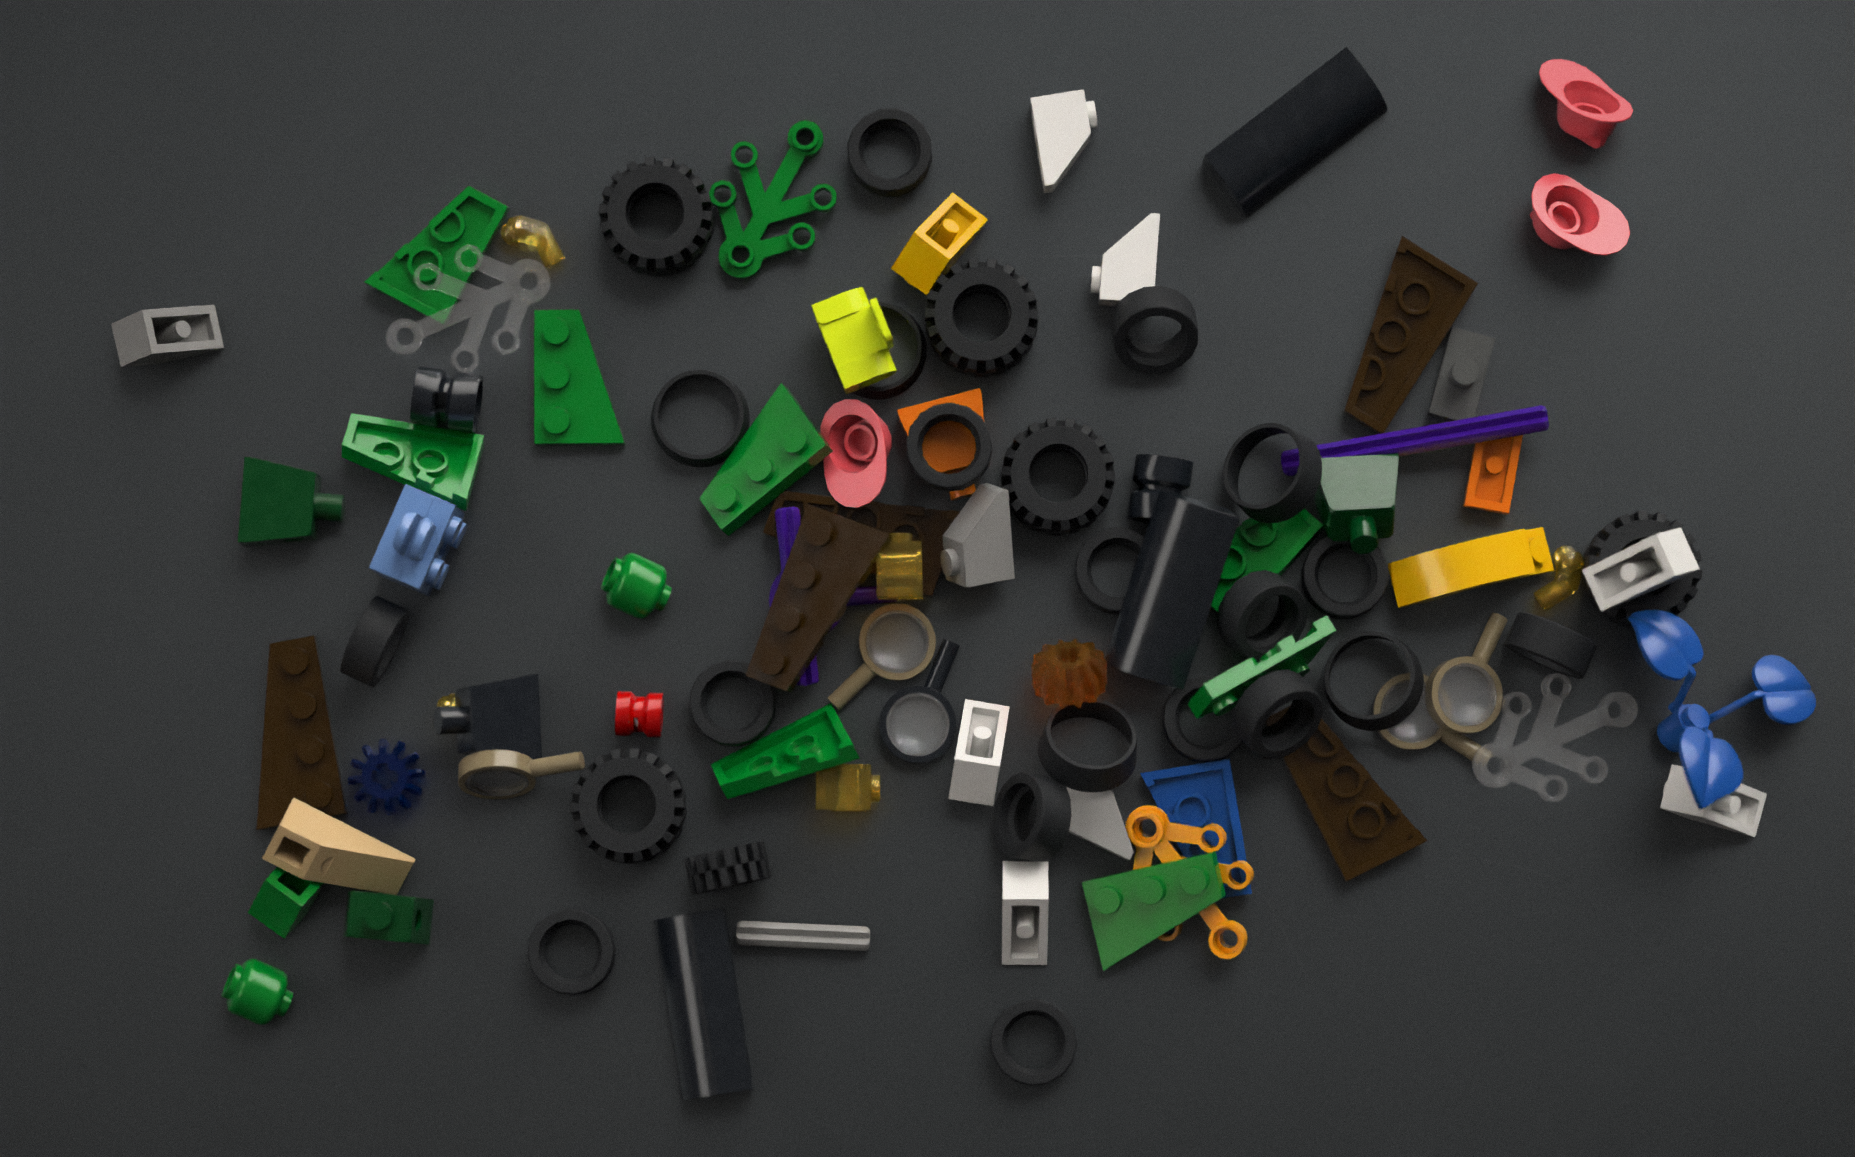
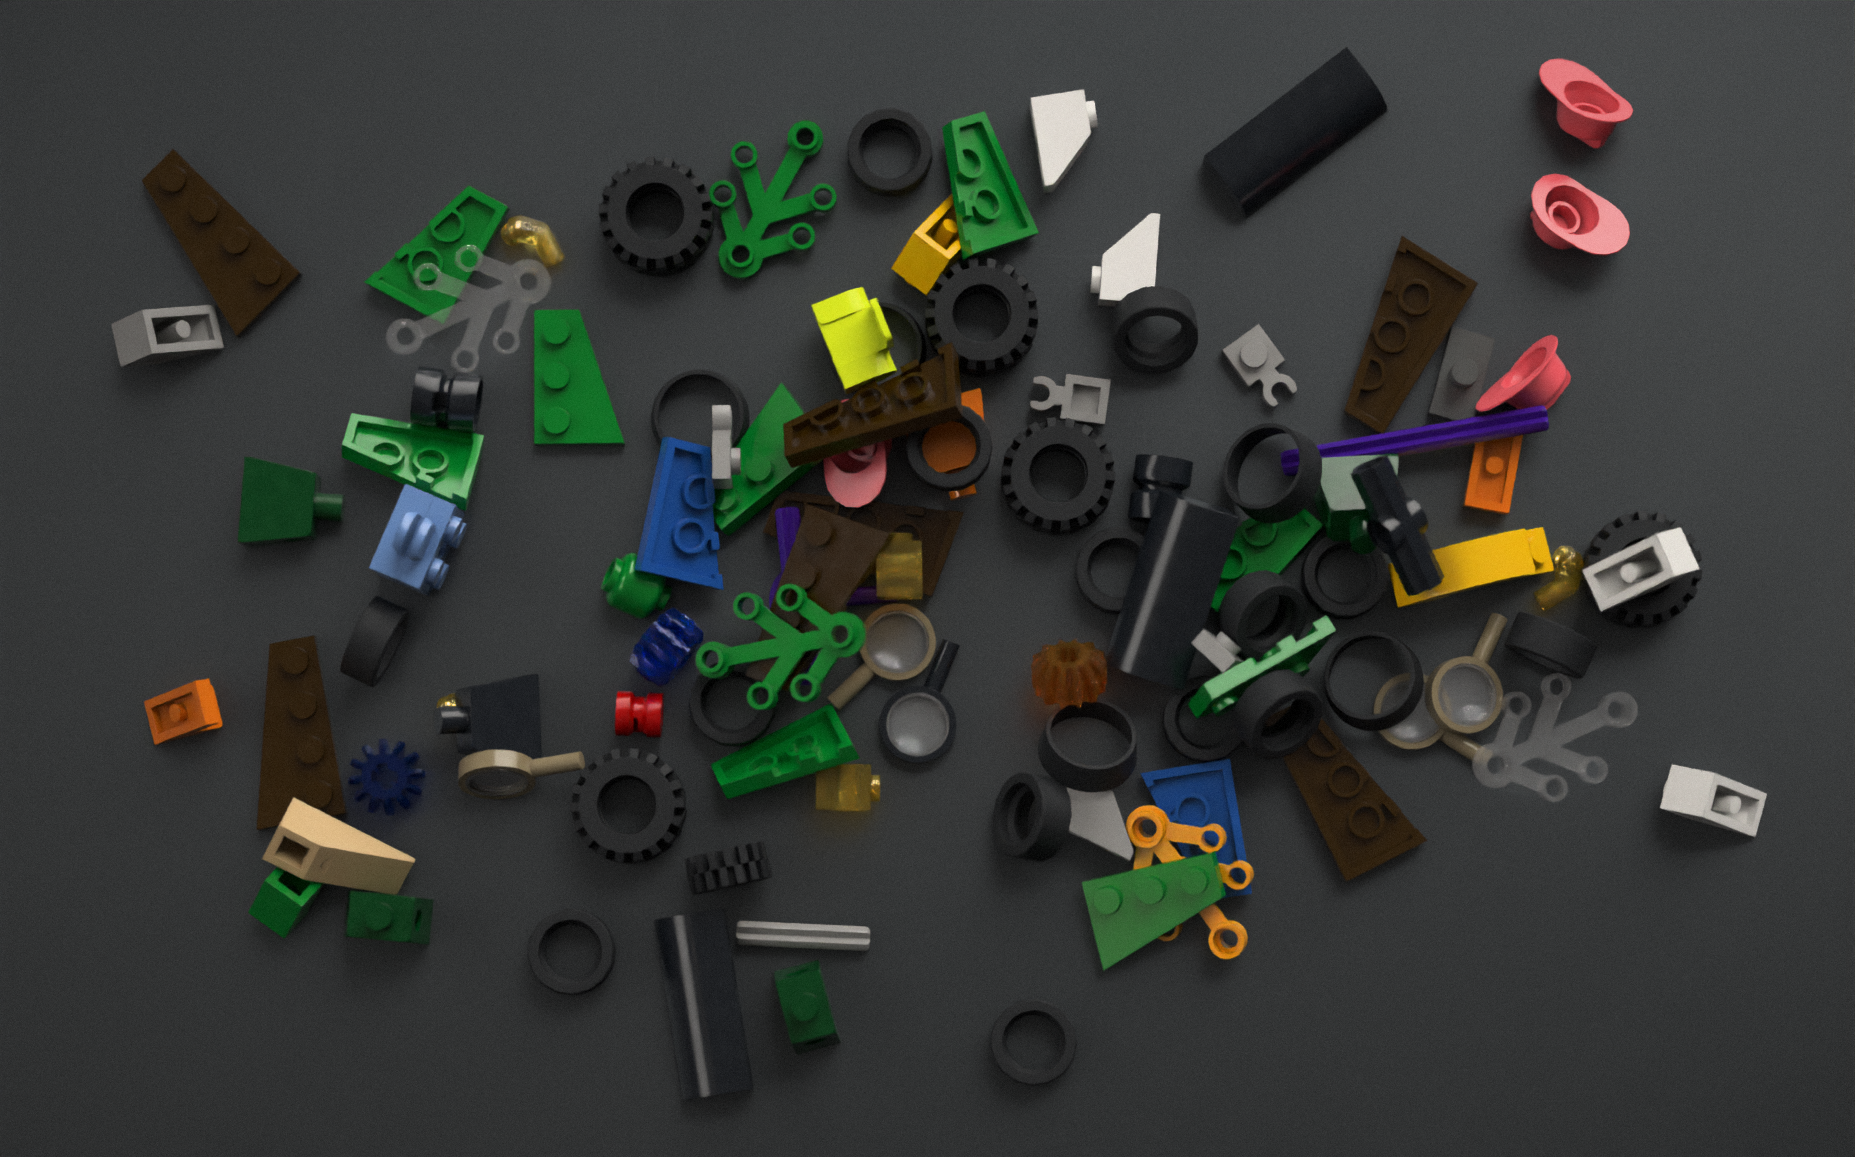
green head [222,959,293,1026] -> none
light grey slope [940,483,1015,588] -> none
white slope [948,699,1010,806] -> none
white slope [1002,861,1049,965] -> none
blue plant [1627,610,1816,809] -> none
none -> dark brown wing [142,149,302,338]
none -> orange slope [144,678,222,745]
none -> clear blue gear [629,608,704,687]
none -> blue wing [634,437,724,590]
none -> green plant [696,584,866,711]
none -> light grey plate [712,405,741,489]
none -> dark green torso [775,959,841,1055]
none -> dark brown wing [783,342,963,468]
none -> green wing [942,111,1039,260]
none -> light grey plate [1030,374,1111,426]
none -> light grey plate [1192,629,1245,673]
none -> light grey plate [1221,324,1297,409]
none -> black piece [1350,455,1444,596]
none -> coral piece [1476,335,1571,412]

